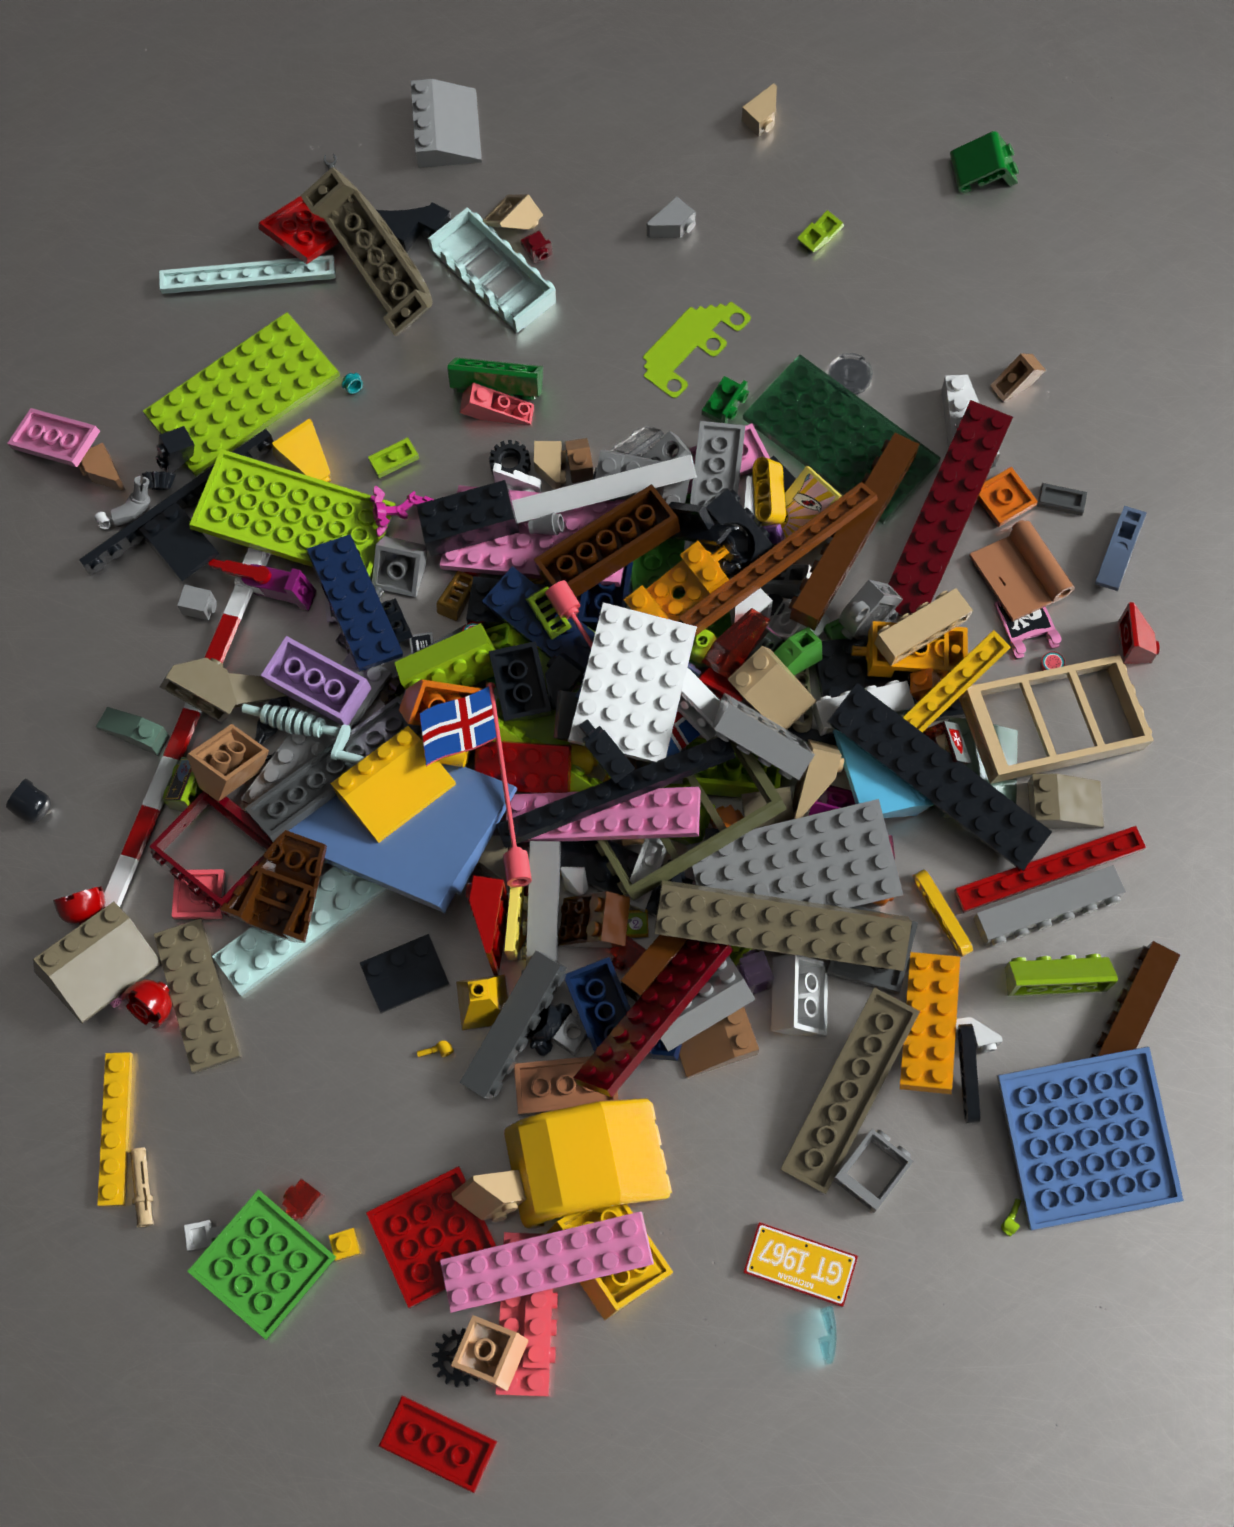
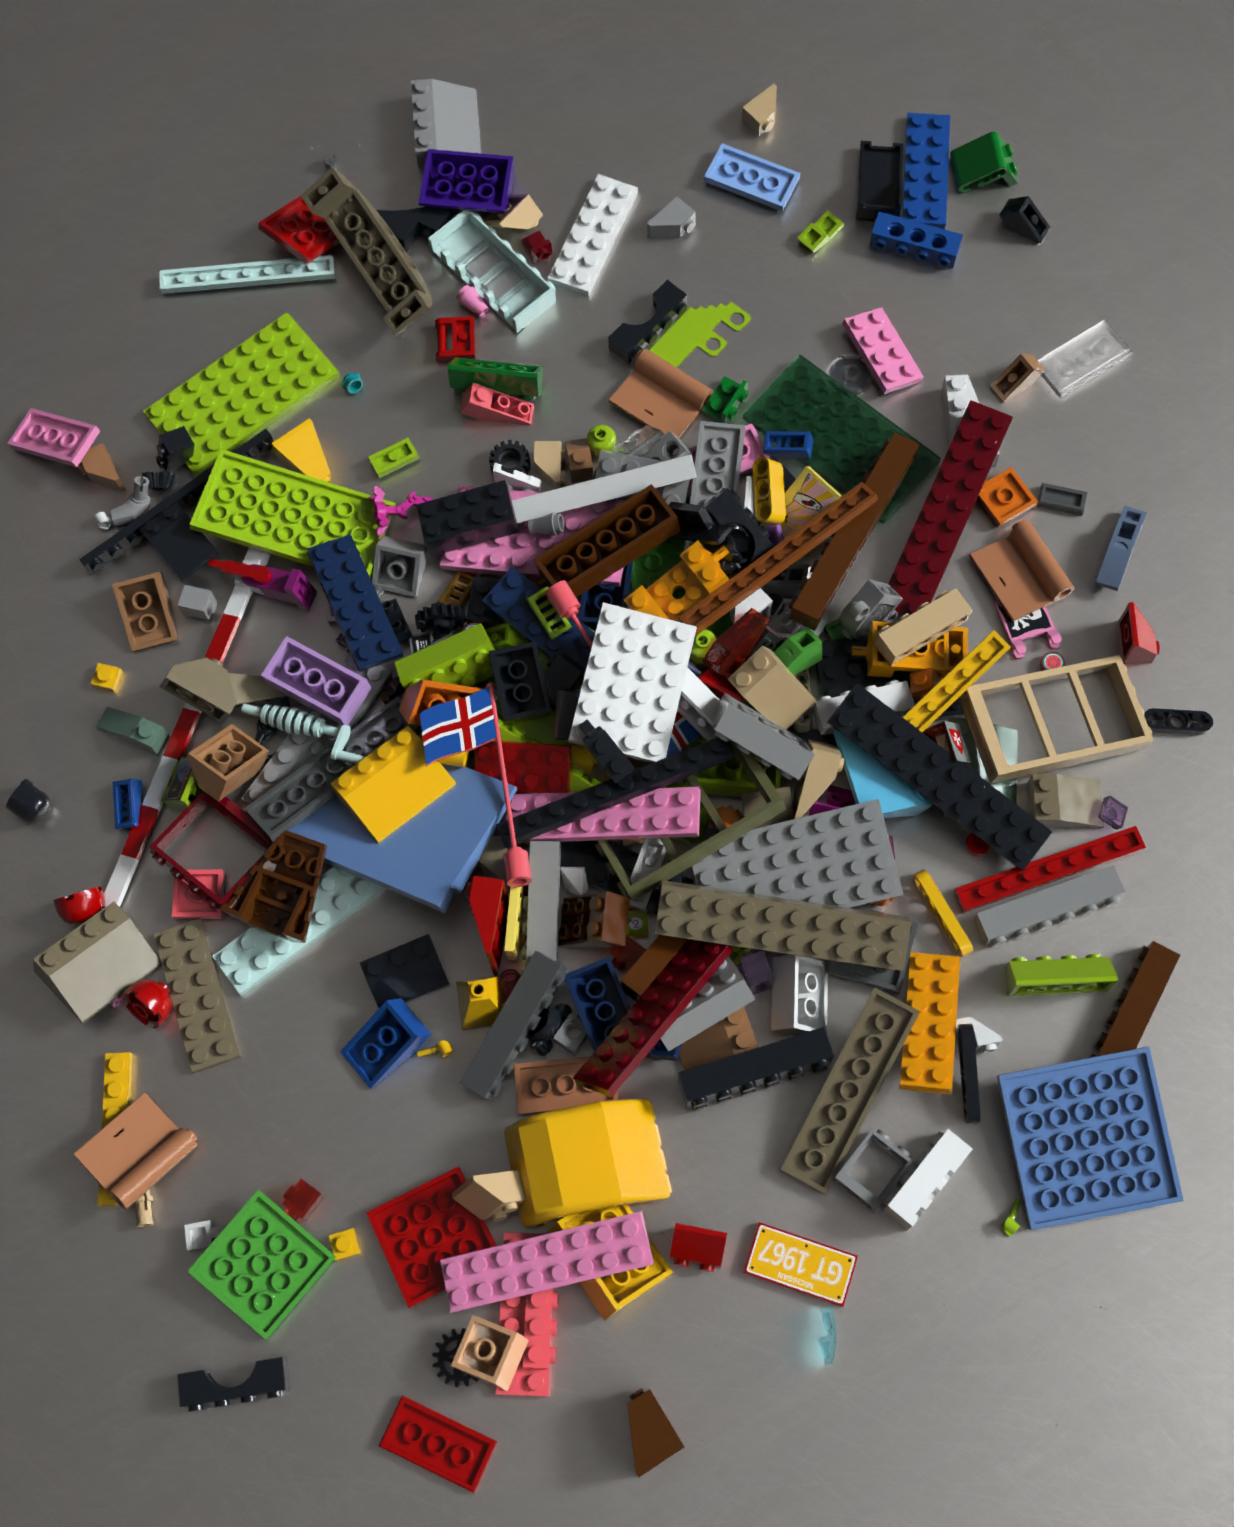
none -> nougat door [73,1093,197,1210]
none -> yellow plate [91,663,123,692]
none -> medium nougat slope [112,571,178,652]
none -> blue slope [112,779,142,829]
none -> black arch [177,1357,290,1412]
none -> blue slope [340,998,432,1089]
none -> black gear [415,602,466,635]
none -> dark purple slope [418,149,515,213]
none -> red plate [435,316,476,363]
none -> bright pink cone [456,285,489,317]
none -> clear pink cone [498,969,521,999]
none -> white plate [548,174,638,296]
none -> lime head [587,425,616,458]
none -> black arch [608,279,687,364]
none -> nougat door [608,349,713,438]
none -> reddish brown slope [627,1387,684,1478]
none -> red slope [669,1223,727,1272]
none -> black brick [678,1027,834,1111]
none -> light blue plate [704,143,800,212]
none -> blue slope [763,431,813,459]
none -> bright pink plate [842,307,924,394]
none -> black piece [856,141,904,219]
none -> blue brick [869,212,963,268]
none -> white wedge [882,1129,972,1231]
none -> blue plate [902,113,950,229]
none -> red tile [965,833,990,857]
none -> black slope [999,196,1050,244]
none -> clear tile [1038,319,1133,399]
none -> clear purple plate [1098,796,1128,830]
none -> black beam [1144,708,1213,735]

